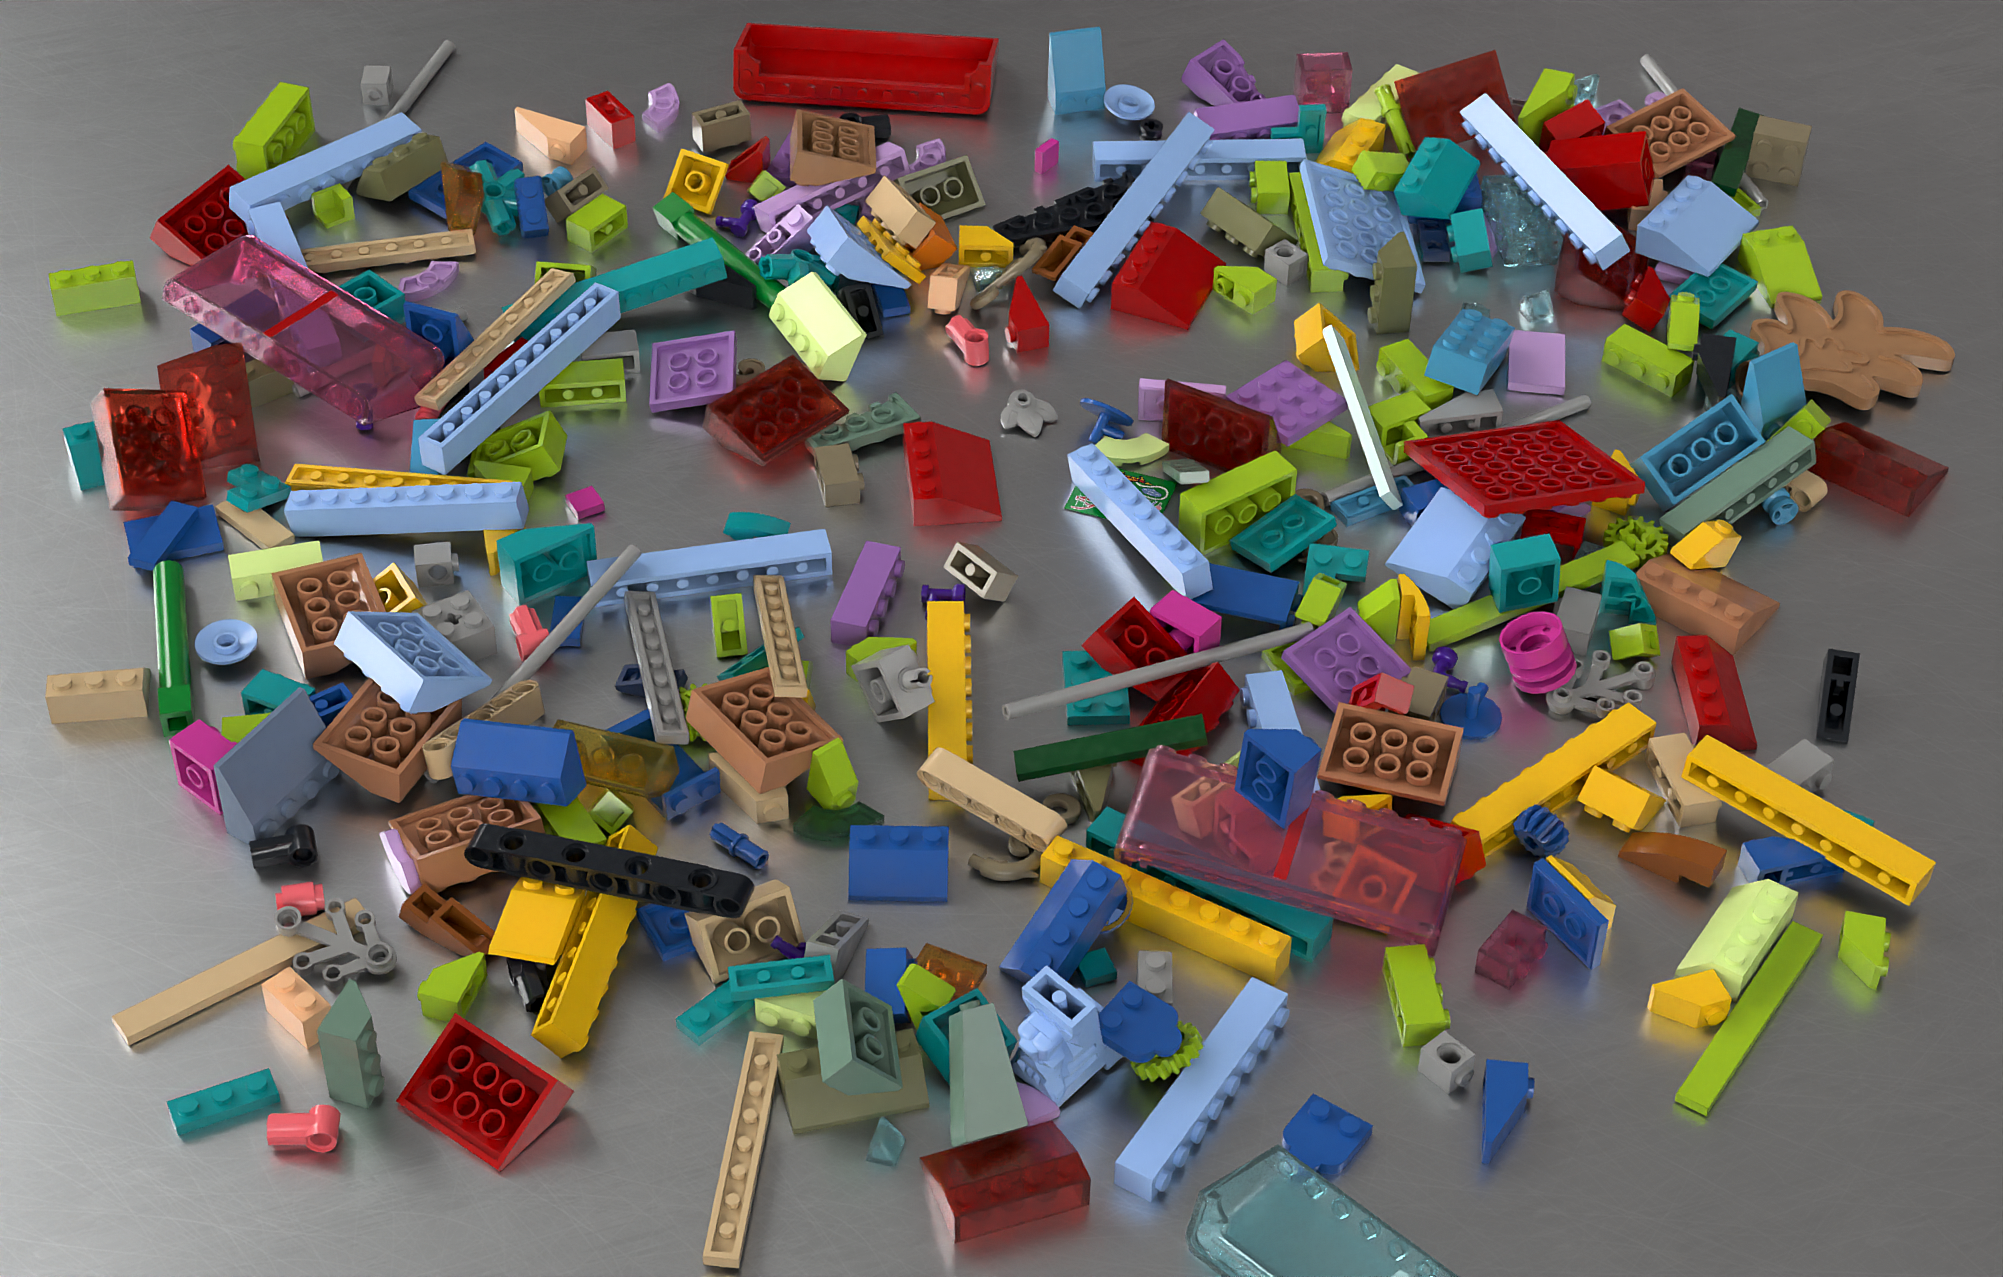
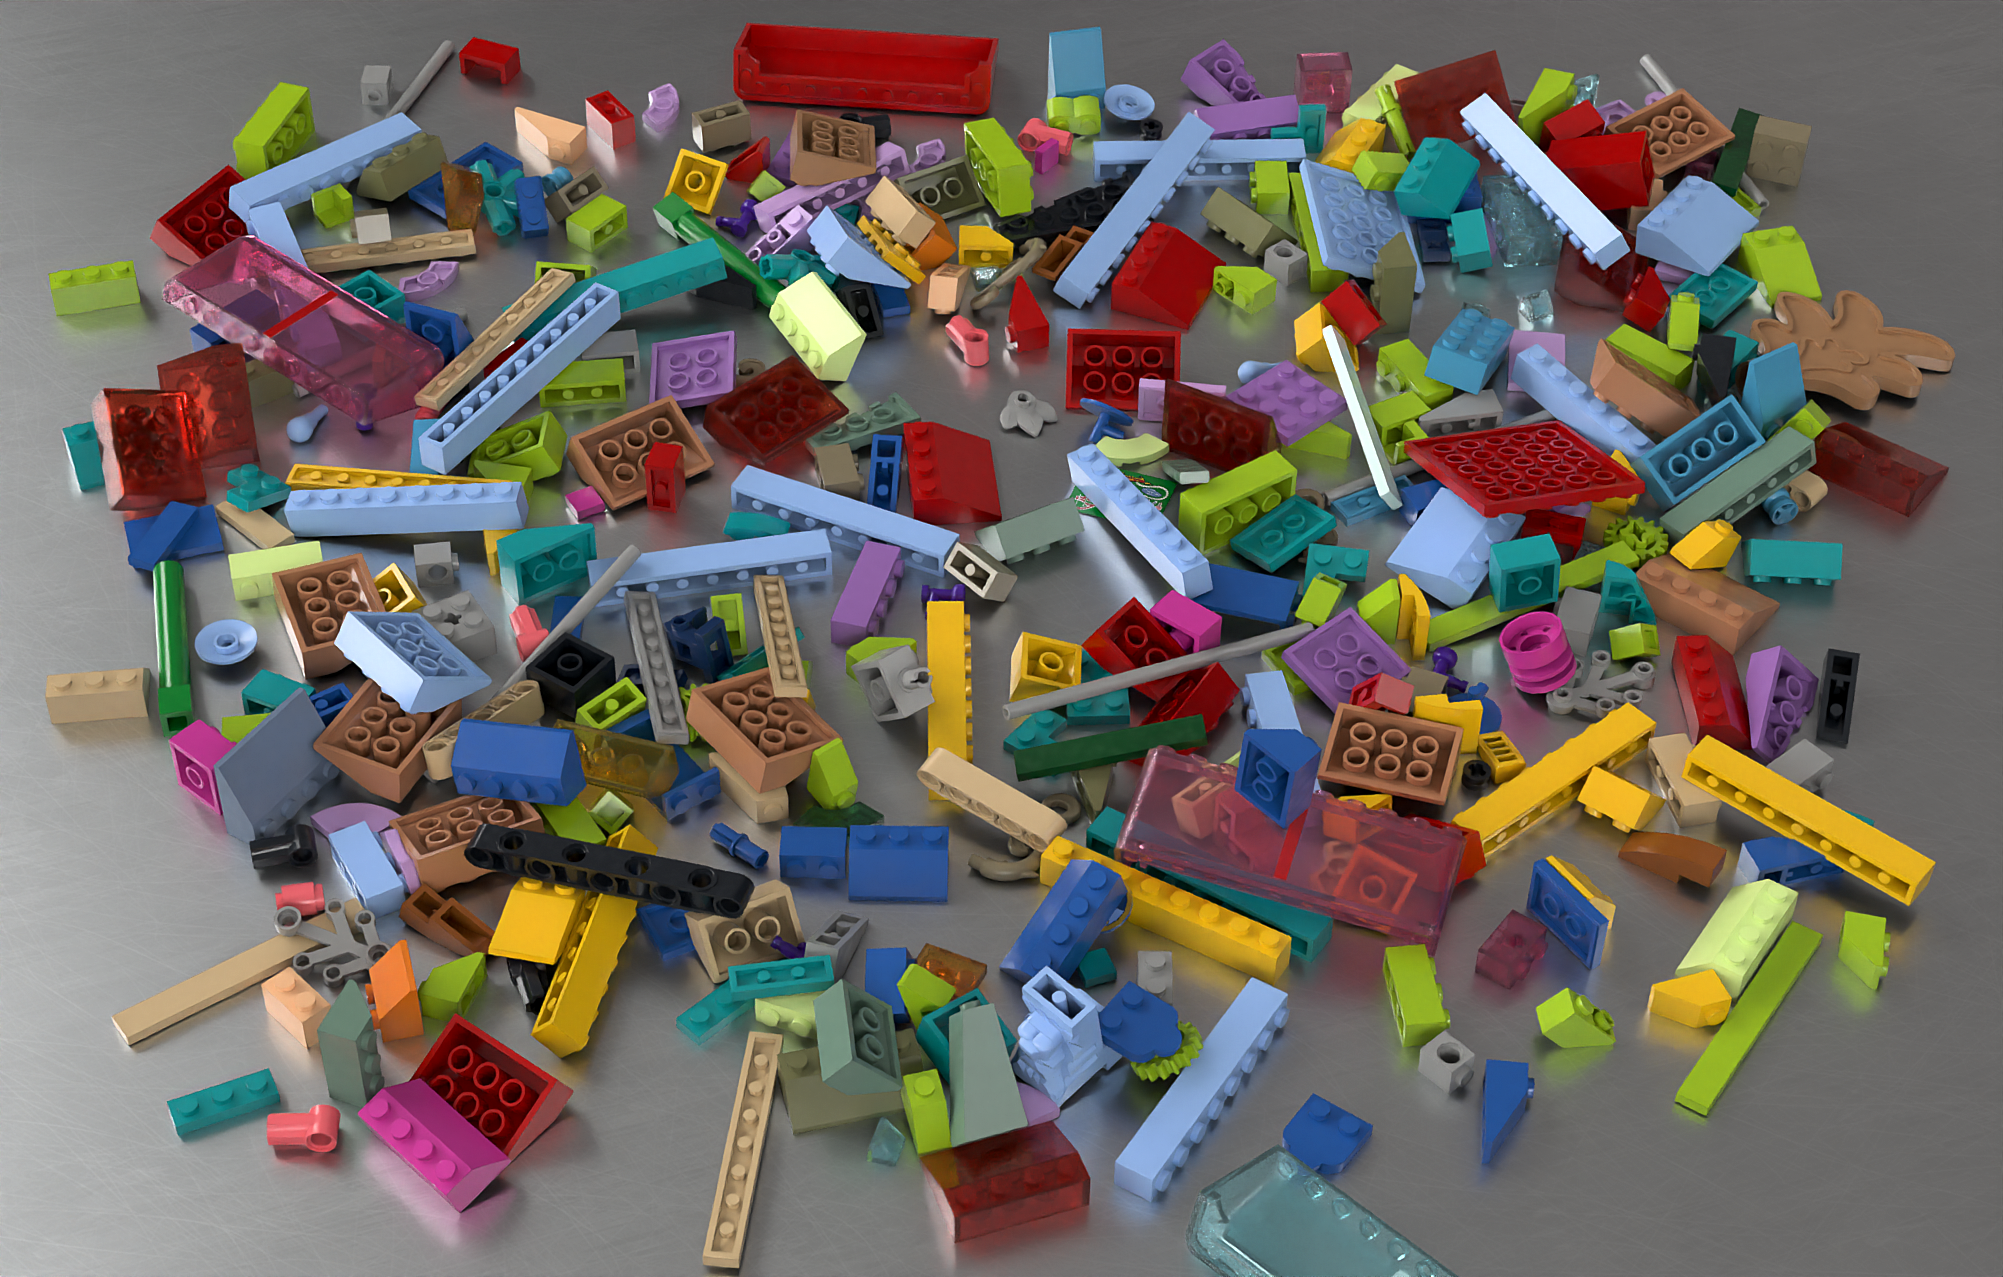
blue gear [1513,804,1569,860] -> none
none -> light blue piece [286,404,329,443]
none -> lavender tile [310,803,402,839]
none -> light blue brick [328,821,408,919]
none -> brick [349,208,392,245]
none -> dark pink slope [357,1079,512,1213]
none -> orange slope [365,939,424,1043]
none -> red panel [459,37,521,85]
none -> black brick [525,632,616,719]
none -> nougat slope [566,395,715,511]
none -> lime brick [574,677,647,750]
none -> red panel [645,442,686,513]
none -> dark blue tile [663,606,734,684]
none -> light blue brick [731,465,960,578]
none -> blue brick [779,826,848,879]
none -> blue slope [867,434,904,513]
none -> lime slope [900,1069,952,1157]
none -> lime brick [964,118,1034,217]
none -> sand green slope [974,497,1085,564]
none -> teal plate [1003,709,1067,777]
none -> yellow slope [1009,632,1082,702]
none -> coral piece [1017,118,1074,156]
none -> lime brick [1047,96,1101,135]
none -> red slope [1065,328,1181,411]
none -> light blue piece [1238,361,1281,384]
none -> red panel [1321,280,1387,346]
none -> yellow slope [1412,694,1483,754]
none -> black bush [1461,760,1491,791]
none -> yellow slope [1477,730,1526,784]
none -> light blue brick [1510,343,1657,464]
none -> lime slope [1536,987,1616,1048]
none -> nougat slope [1590,338,1702,441]
none -> teal slope [1741,539,1843,586]
none -> medium lavender wedge [1745,645,1819,763]

